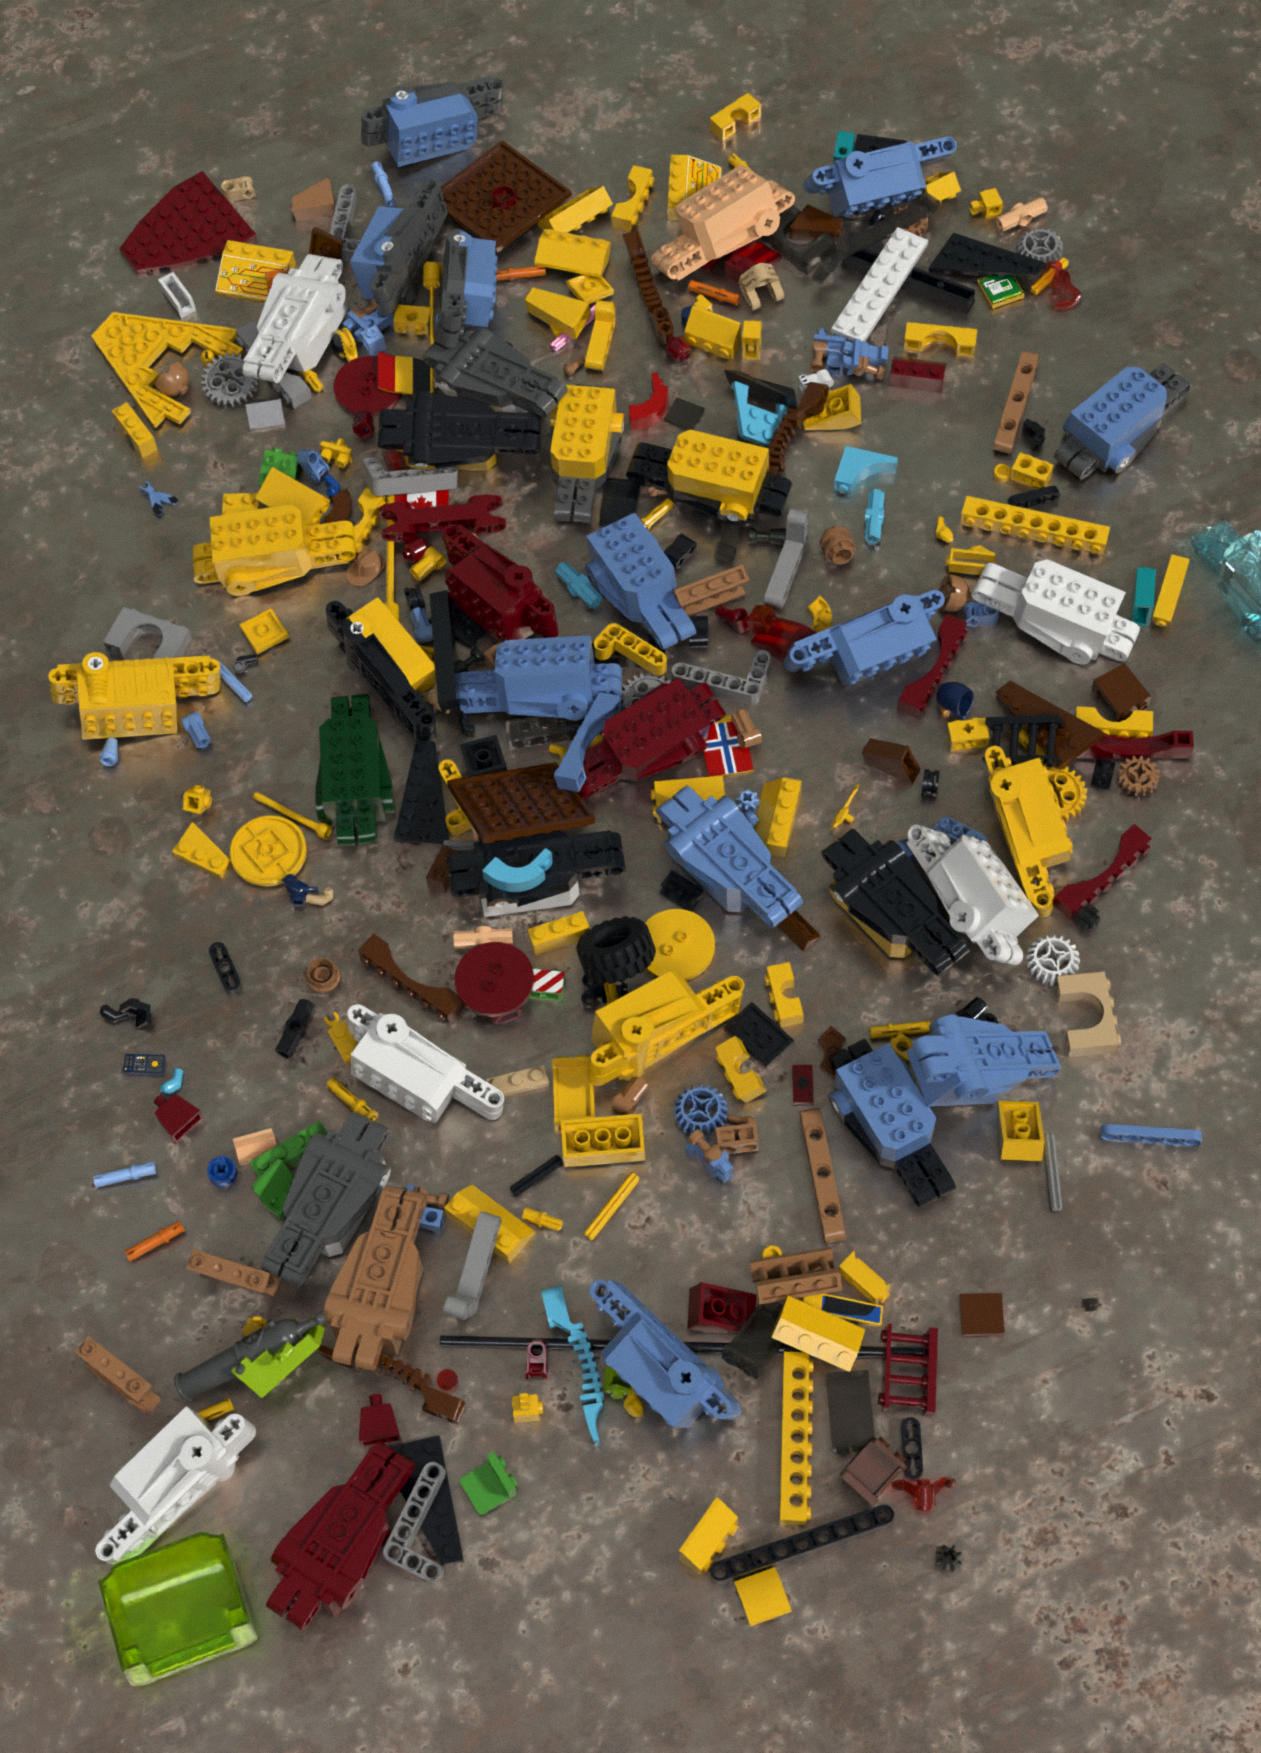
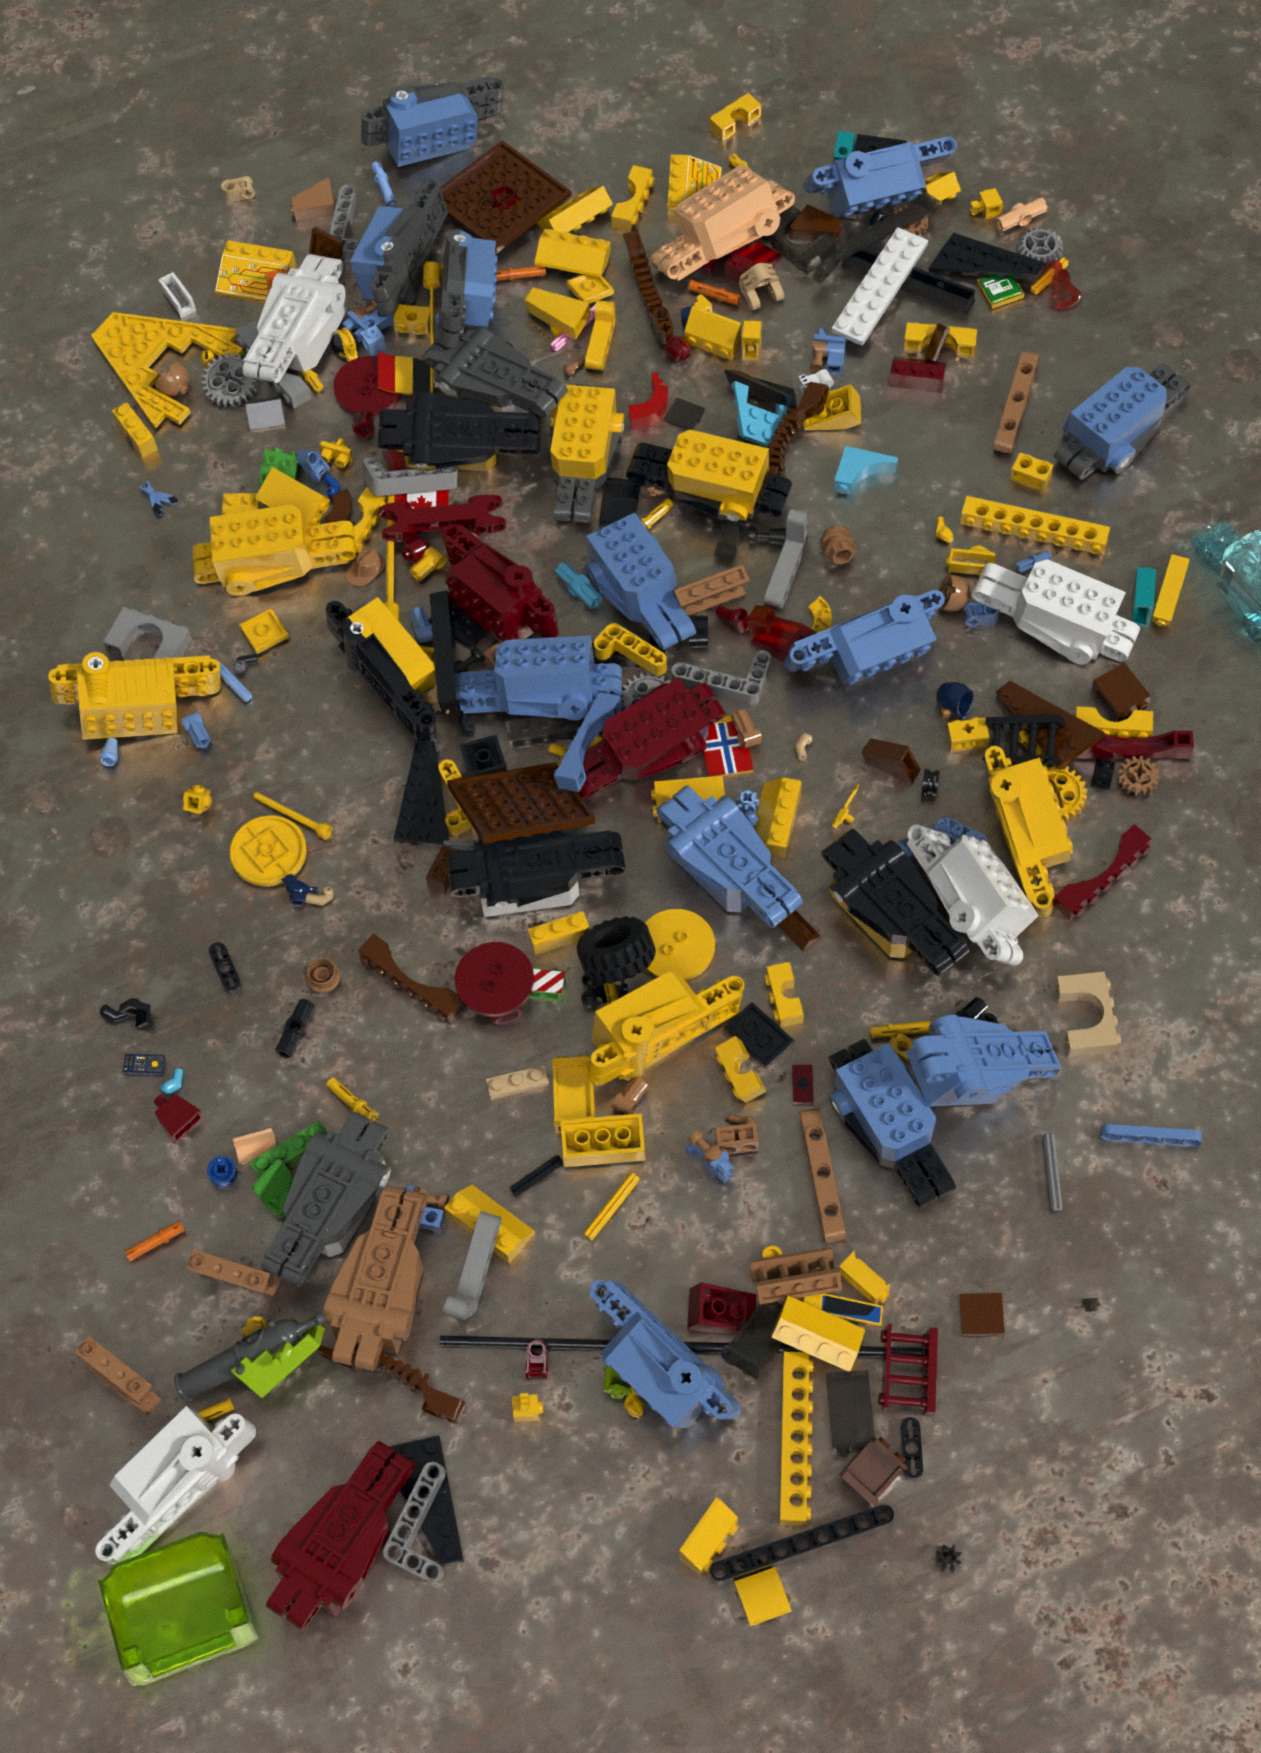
light blue pin [93,1161,157,1188] -> none
dark red wing [119,171,257,274] -> none
yellow wing [172,822,232,879] -> none
dark green piece [315,694,395,847] -> none
yellow plate [324,1012,358,1065] -> none
white piece [348,1004,504,1123] -> none
dark red torso [359,1394,402,1447] -> none
black wheel [404,584,426,611] -> none
clear red plate [437,1369,458,1390] -> none
light nougat piece [453,926,514,949] -> none
bright green bracket [460,1452,518,1515] -> none
medium azure arch [482,848,553,892] -> none
yellow axle [522,1207,563,1231] -> none
medium azure piece [541,1285,604,1444] -> none
black hinge [660,870,704,912] -> none
black axle [664,533,697,569] -> none
medium blue gear [673,1083,728,1136] -> none
reddish brown tile [818,1026,846,1080] -> none
medium blue hips [839,338,888,380] -> none
medium azure piece [864,489,885,544] -> none
clear red piece [891,1477,956,1511] -> none
dark red arch [897,614,968,718] -> none
yellow tile [993,464,1011,482] -> none
yellow slope [998,1101,1045,1161] -> none
black beam [1007,486,1060,509] -> none
black bracket [1022,418,1045,451] -> none
white gear [1026,934,1080,986] -> none
pearl dark grey gear [1076,906,1101,930] -> none
none -> tan arm [794,733,812,760]
none -> reddish brown slope [925,324,950,361]
none -> medium blue axle [1015,550,1052,573]

